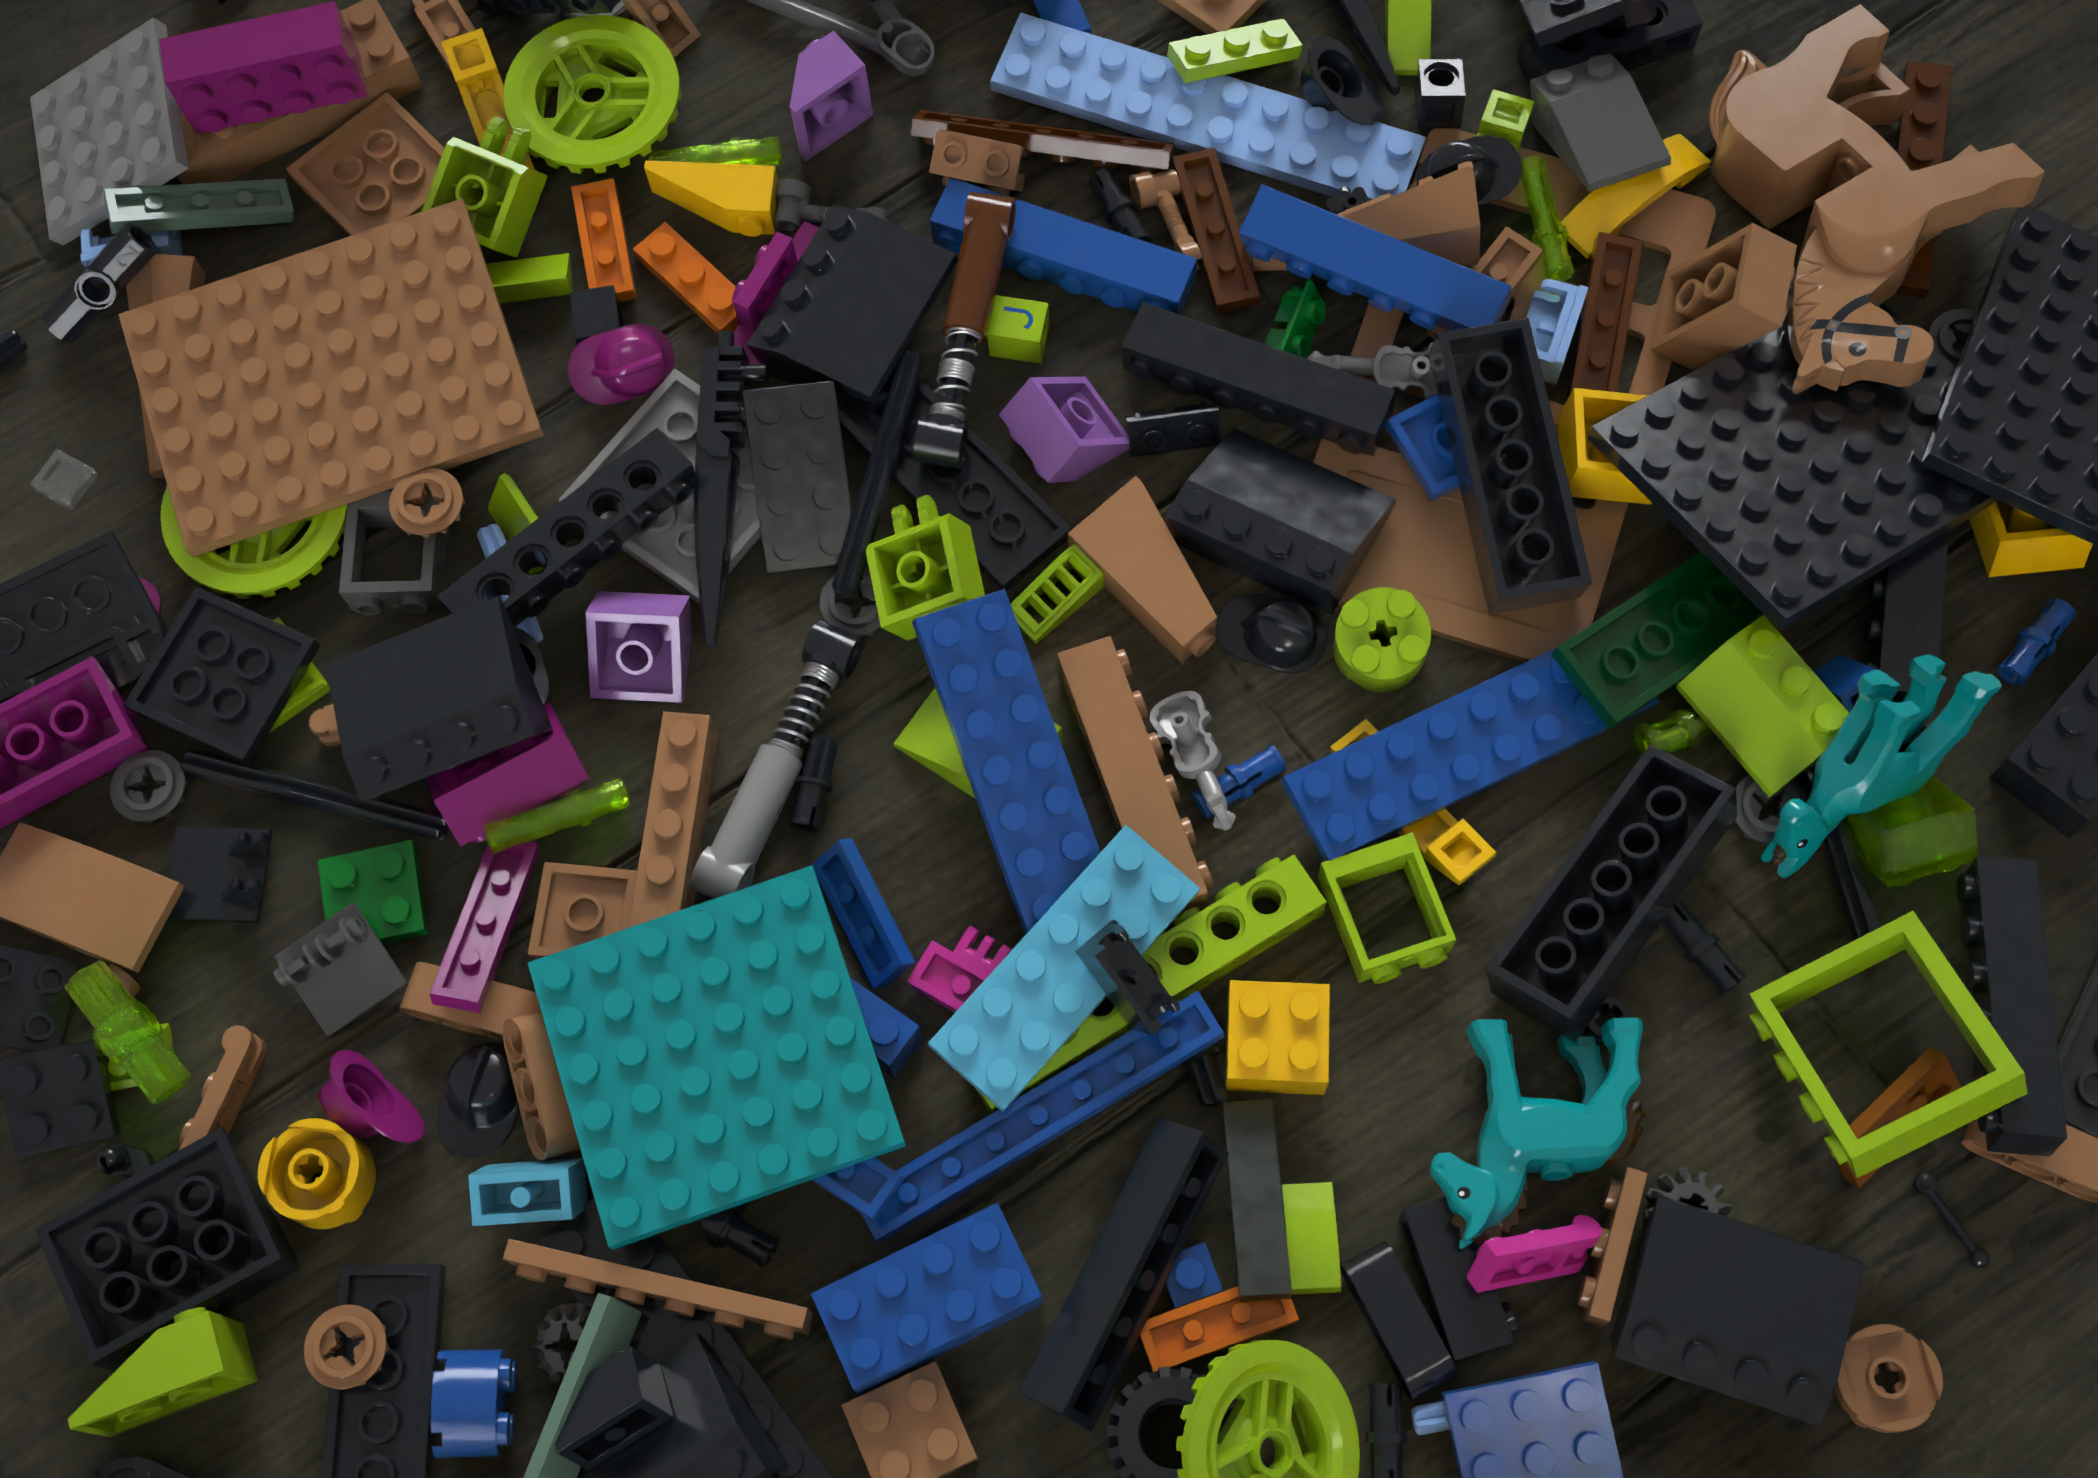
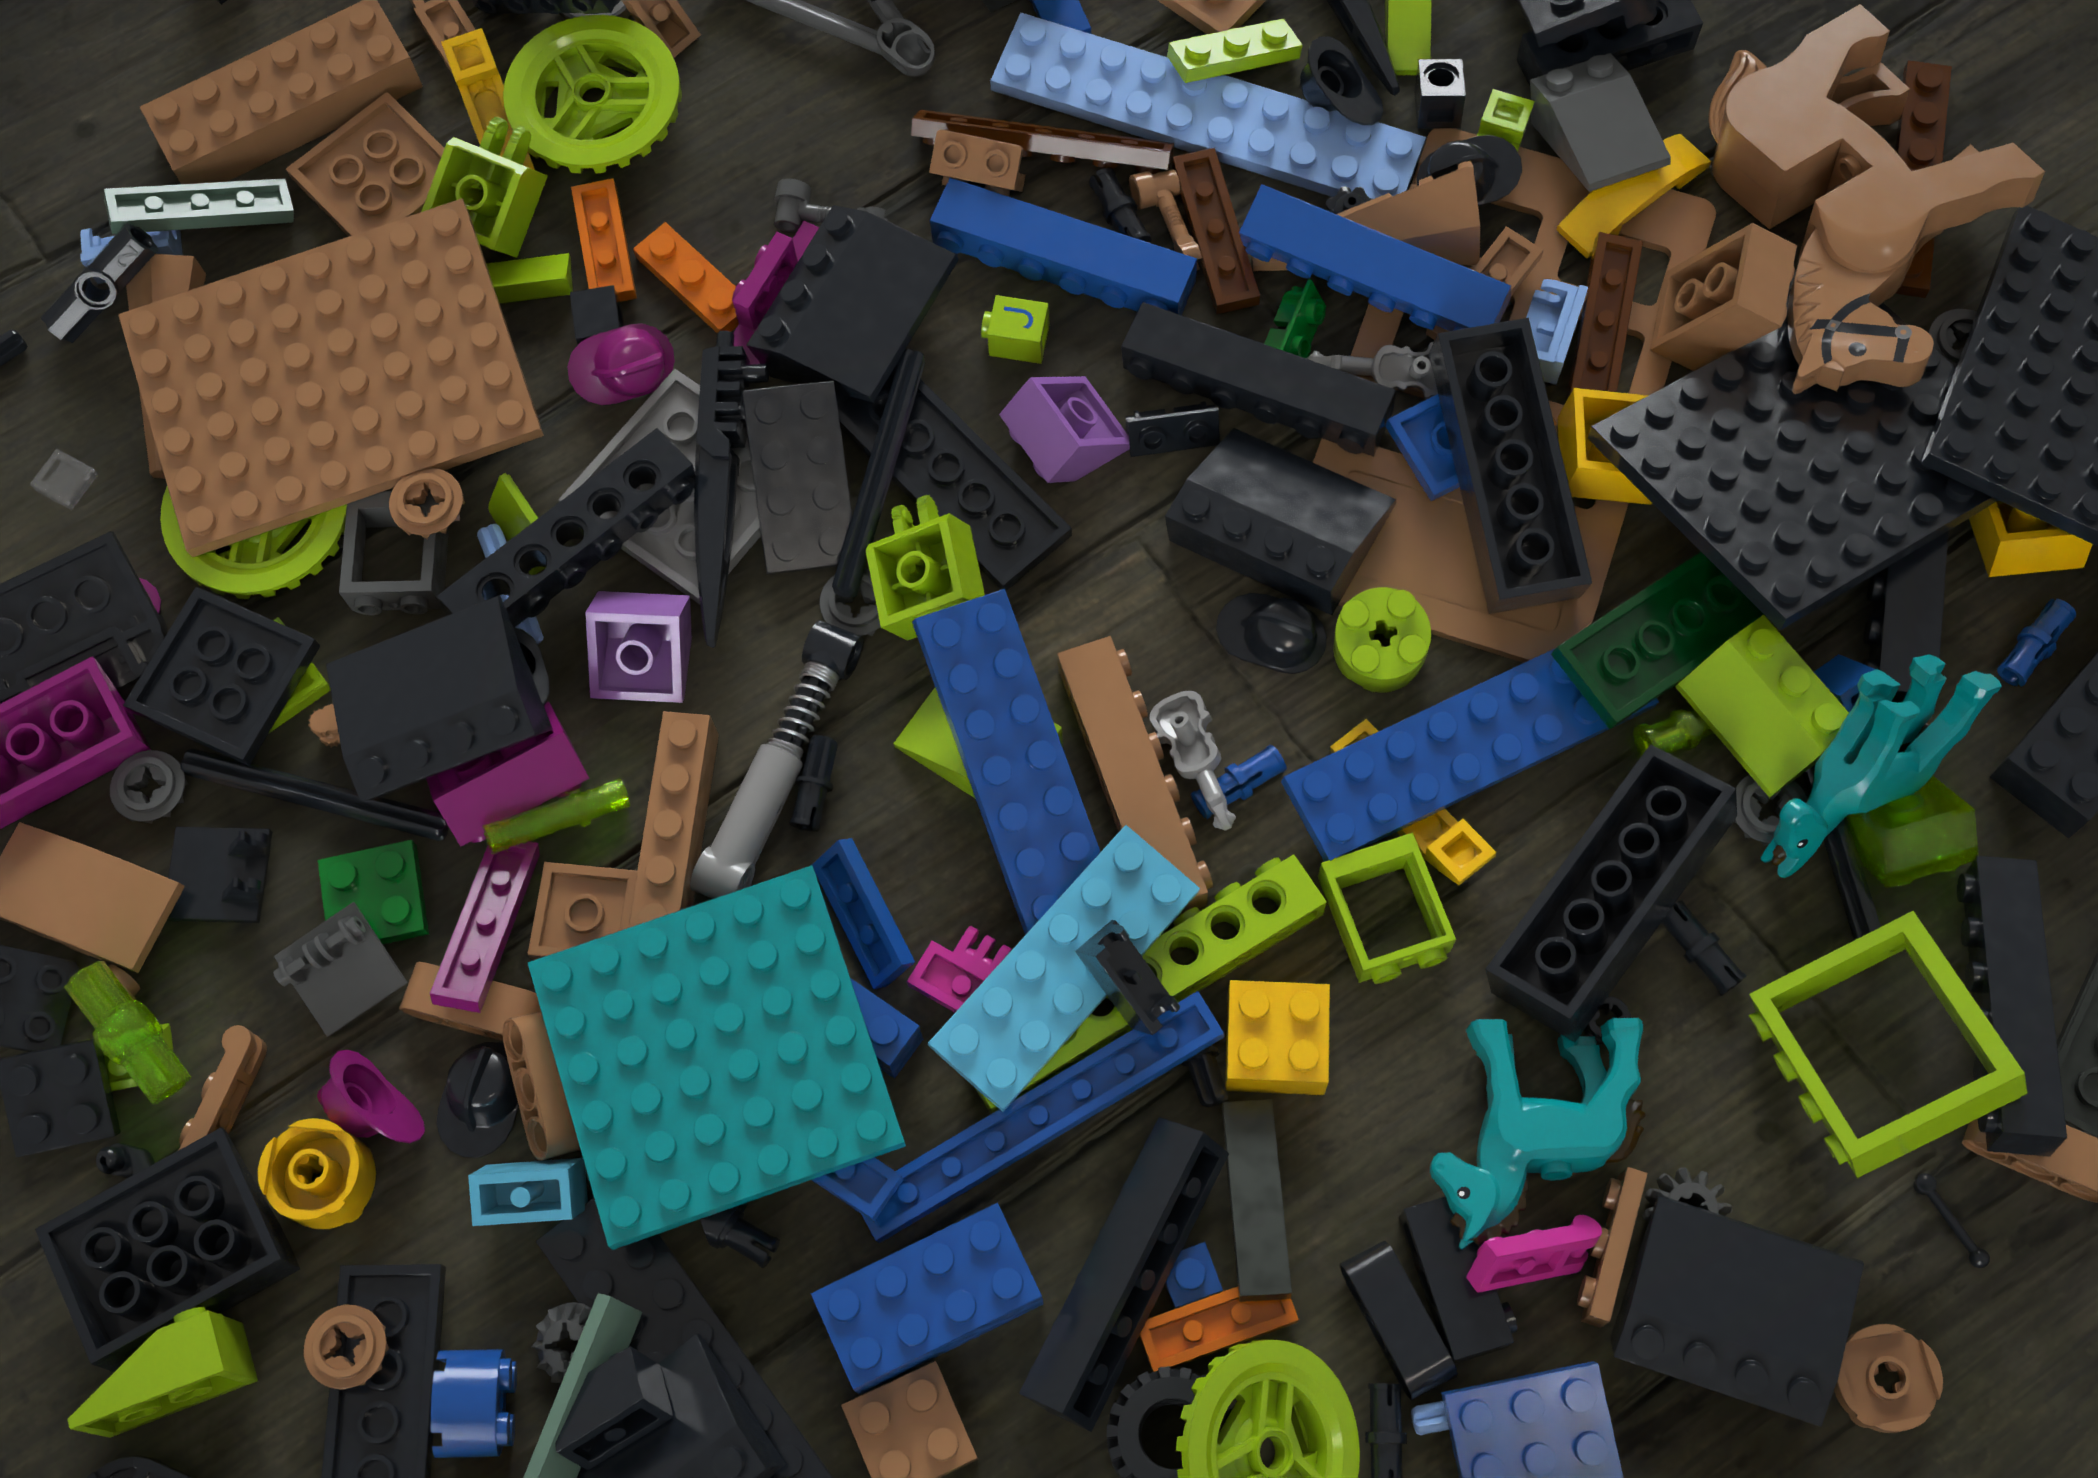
light grey plate [30,18,189,246] -> none
magenta brick [159,1,368,134] -> none
medium nougat plate [503,1239,814,1340] -> none
yellow slope [644,160,778,237] -> none
clear neon green pin [649,136,782,165] -> none
medium lavender slope [789,30,873,162] -> none
piece [913,192,1016,469] -> none
lime slope [1011,544,1104,645] -> none
medium nougat slope [1068,476,1217,664] -> none
lime slope [1281,1182,1342,1295] -> none
clear neon green pin [1520,155,1574,282] -> none
dark orange plate [1832,1047,1961,1188] -> none

